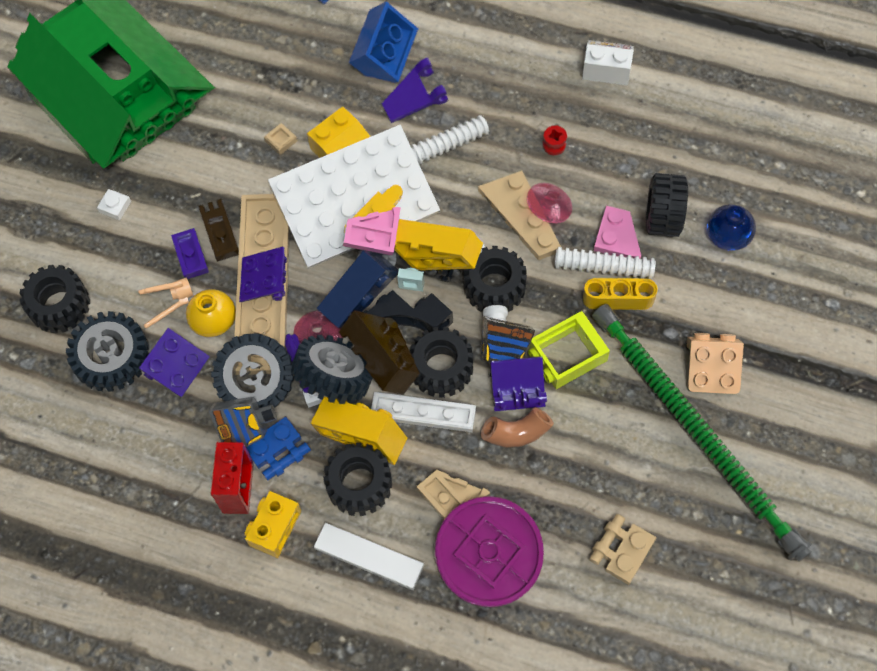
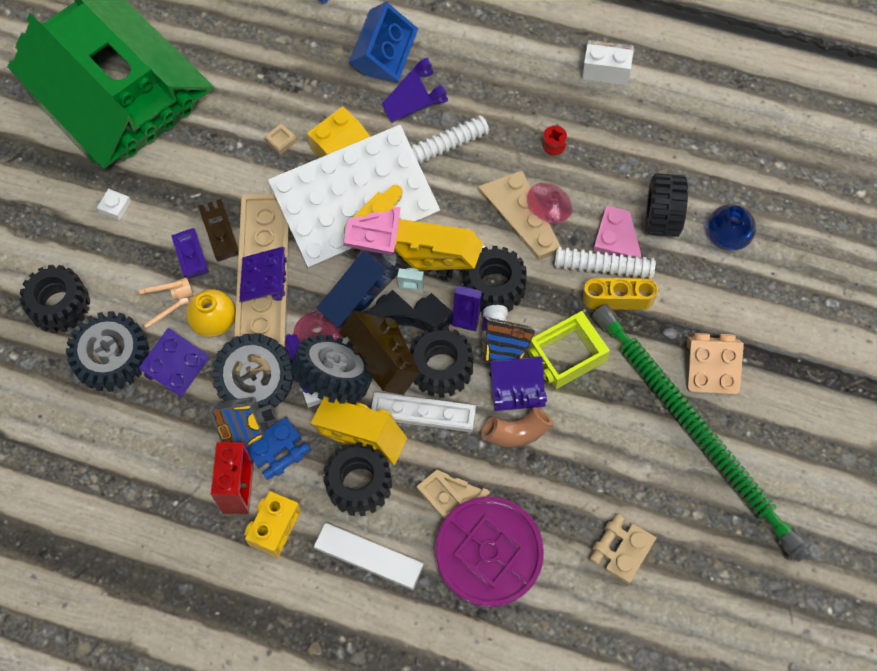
none -> dark purple plate [452,286,482,332]

